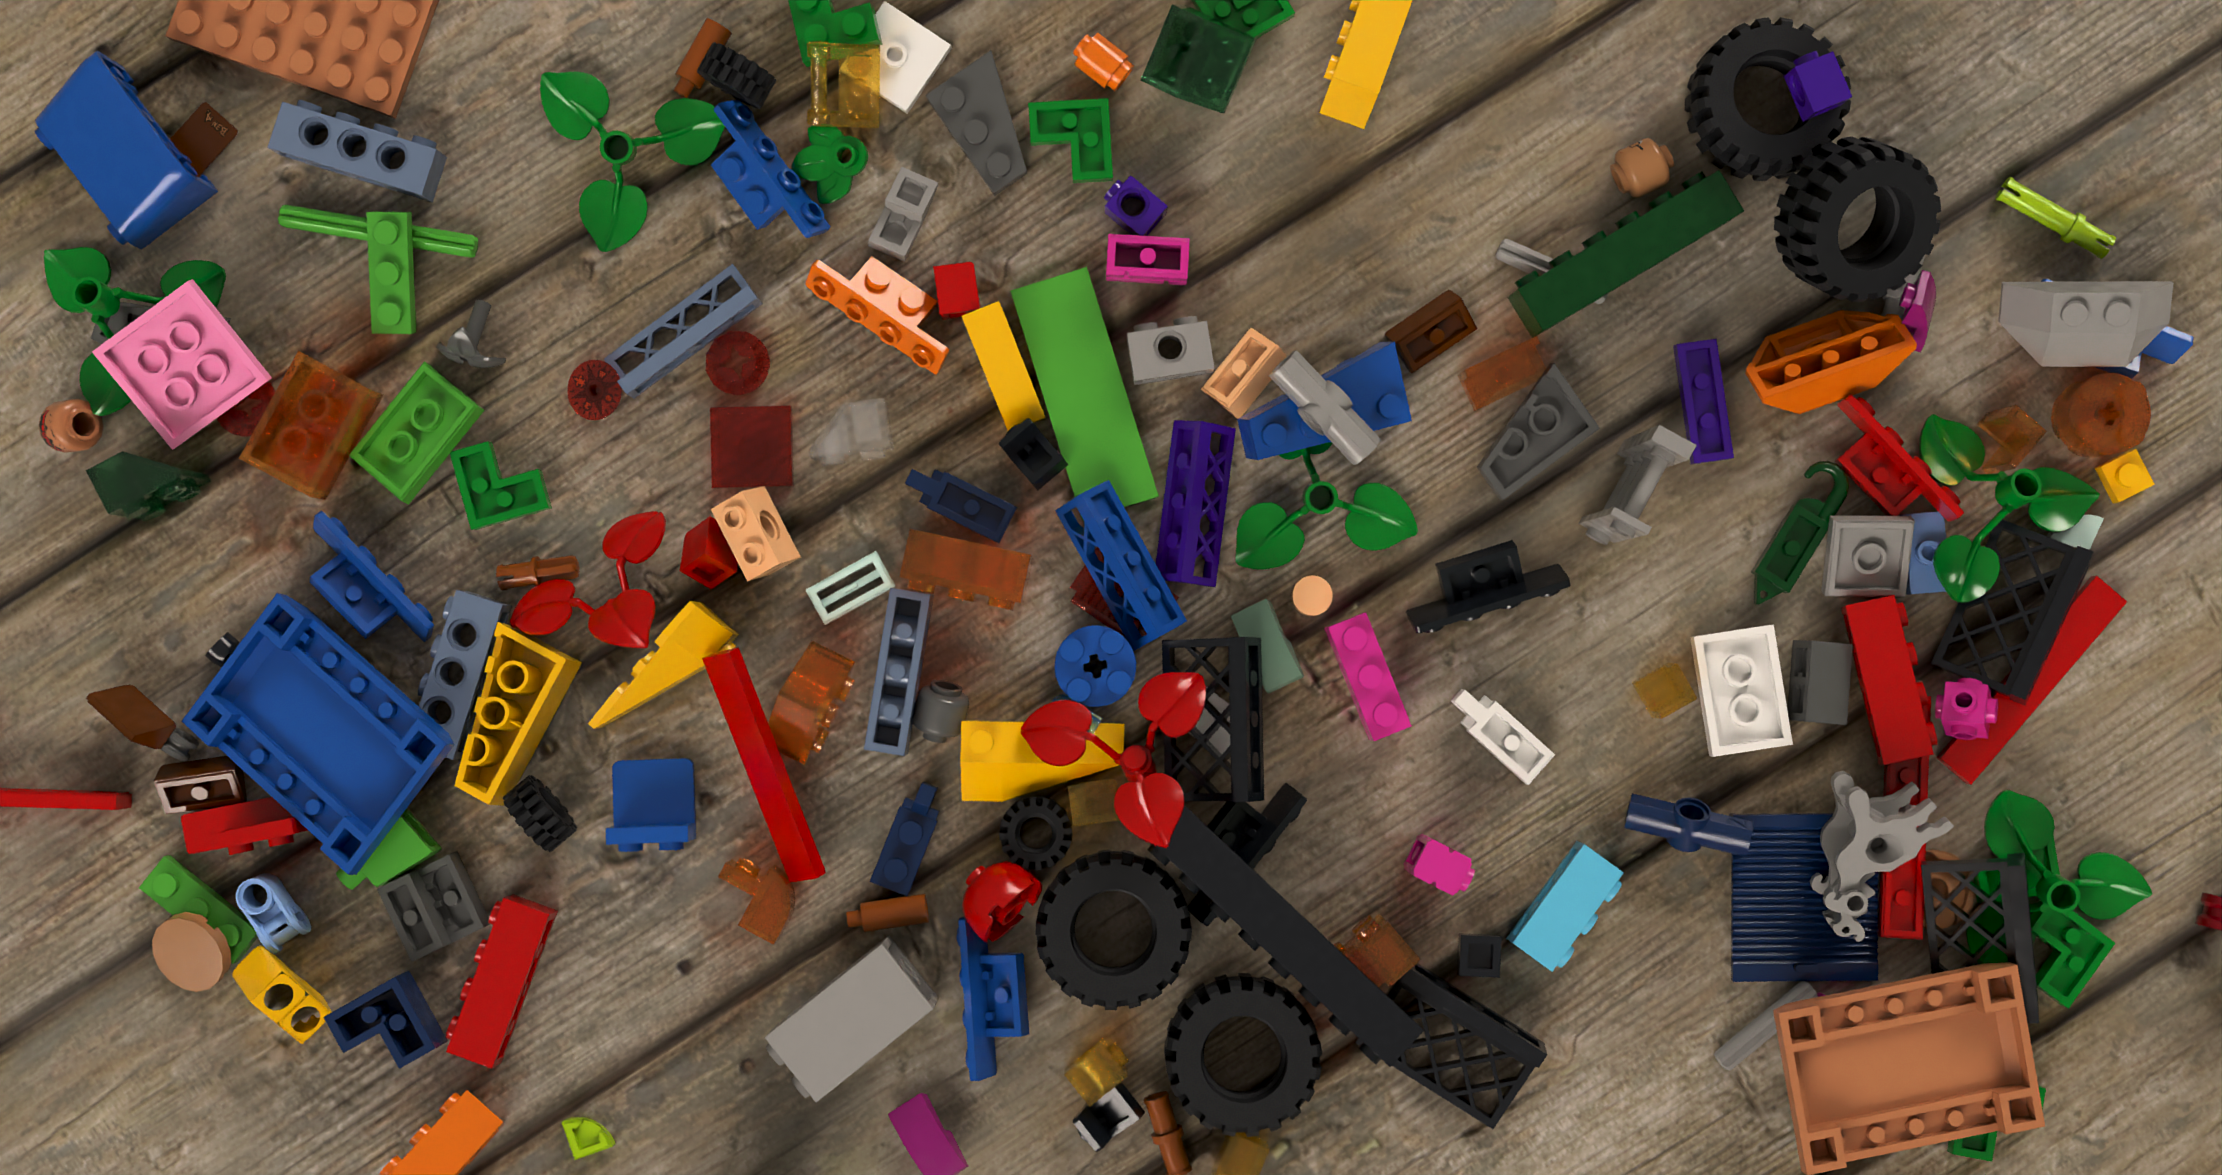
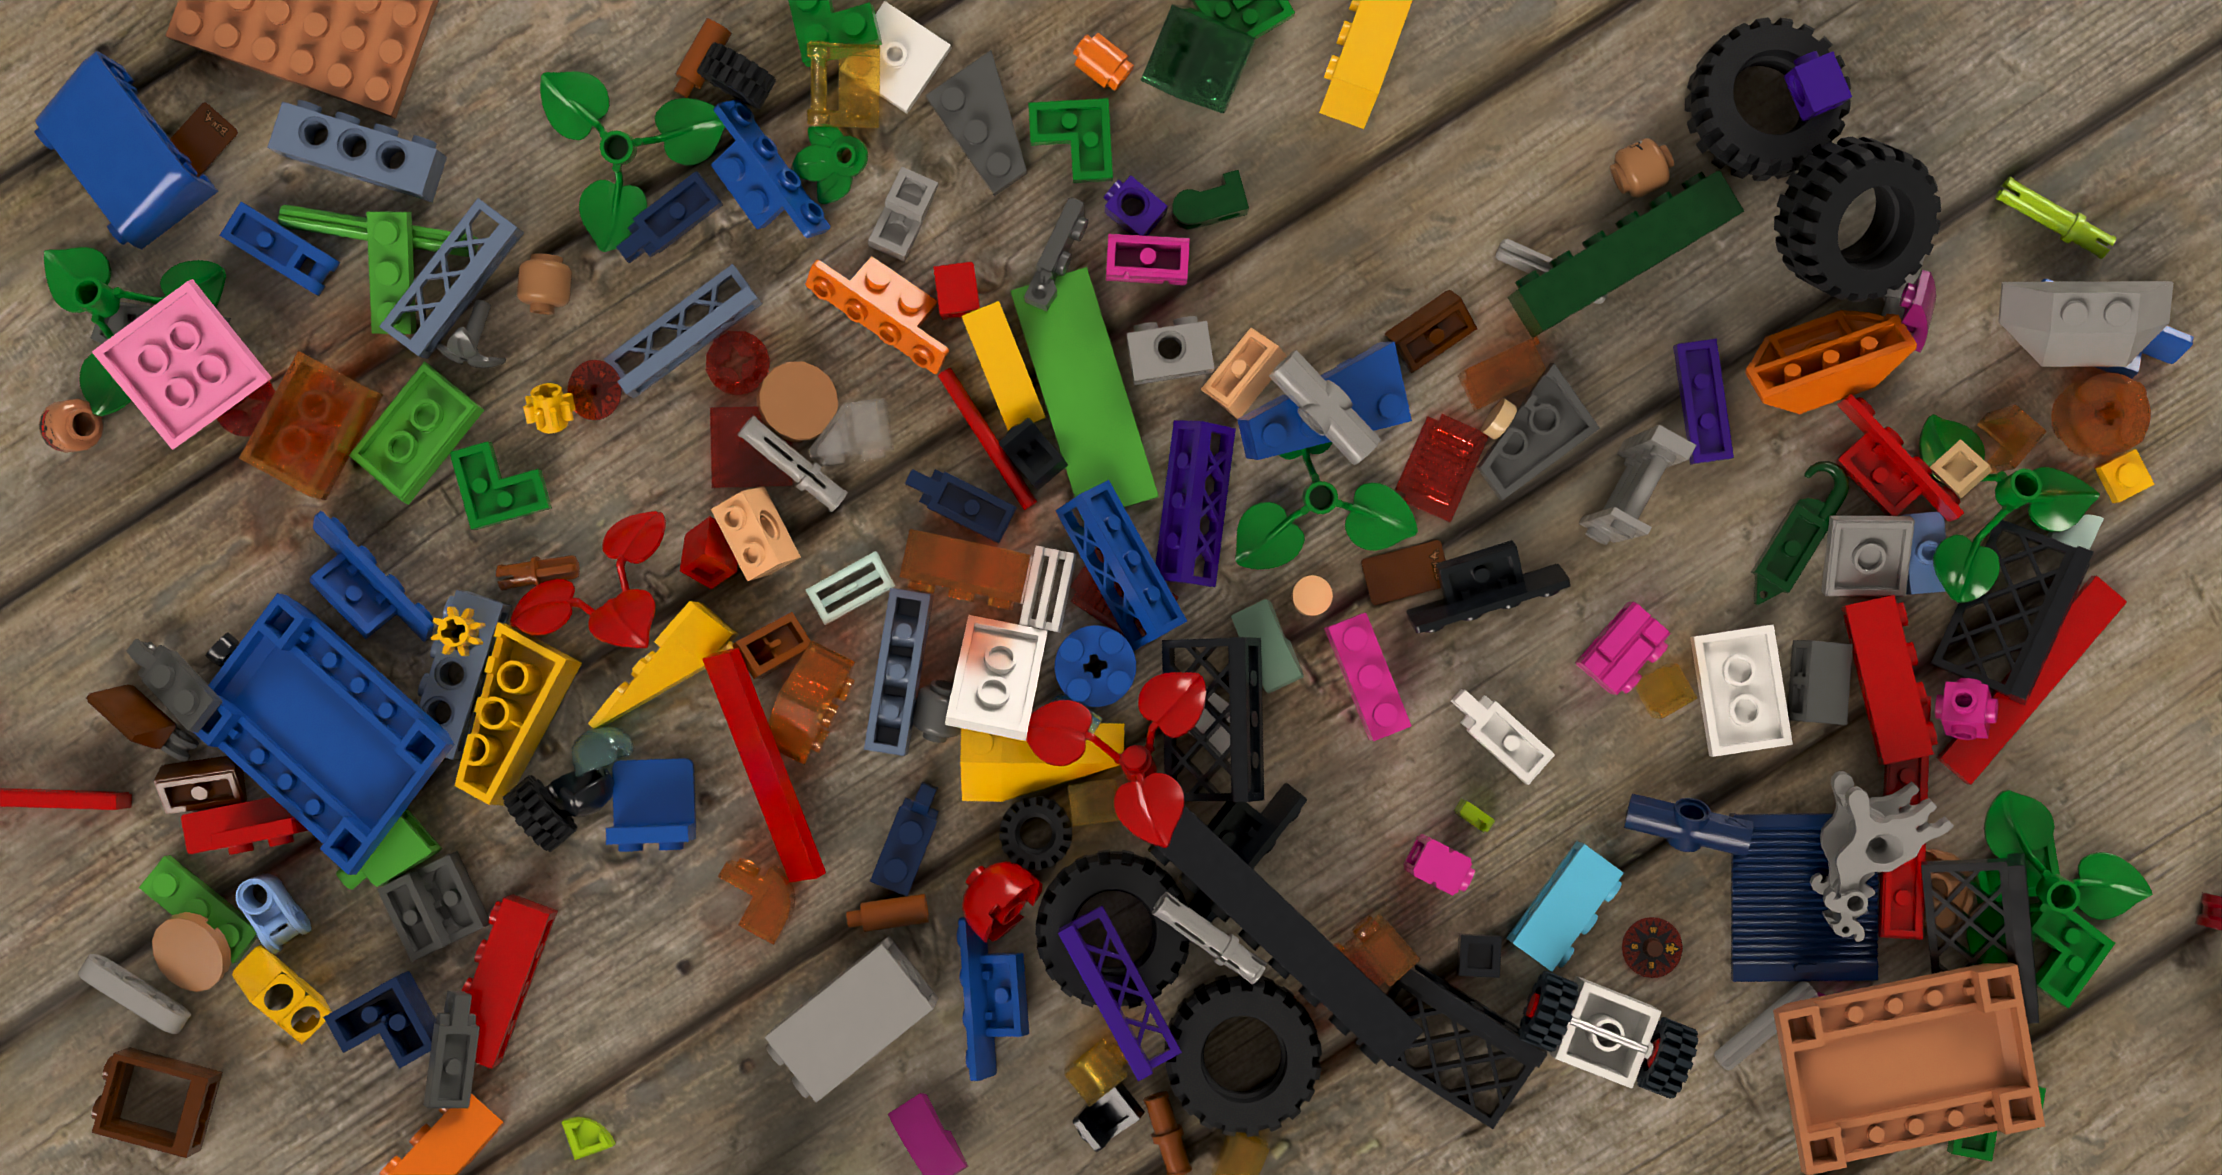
clear green slope [86,451,211,521] -> none
none -> light grey beam [78,954,191,1034]
none -> reddish brown window [91,1047,223,1158]
none -> dark grey hinge [126,639,223,733]
none -> blue plate [219,202,340,296]
none -> sand blue fence [379,198,524,359]
none -> dark grey hinge [423,991,480,1108]
none -> yellow gear [431,606,486,656]
none -> medium nougat head [517,254,572,315]
none -> yellow gear [523,383,576,434]
none -> black hair [547,765,614,817]
none -> clear light blue hair [572,727,634,778]
none -> dark blue hinge [616,171,723,263]
none -> dark orange slope [732,612,813,679]
none -> light grey pin [737,415,848,512]
none -> medium nougat tile [756,361,838,442]
none -> red bar [938,367,1037,511]
none -> white plate [945,615,1048,741]
none -> white tile [1019,545,1077,633]
none -> dark grey hinge [1024,197,1089,311]
none -> dark purple fence [1058,905,1182,1081]
none -> light grey pin [1152,892,1267,984]
none -> dark green leg [1172,170,1249,230]
none -> reddish brown sticker [1361,540,1446,605]
none -> clear red window [1395,414,1489,523]
none -> lime tile [1454,799,1495,833]
none -> tan tile [1481,398,1517,439]
none -> brick [1518,971,1698,1099]
none -> dark pink brick [1575,601,1671,695]
none -> piece [1622,917,1683,978]
none -> tan plate [1930,439,1992,499]

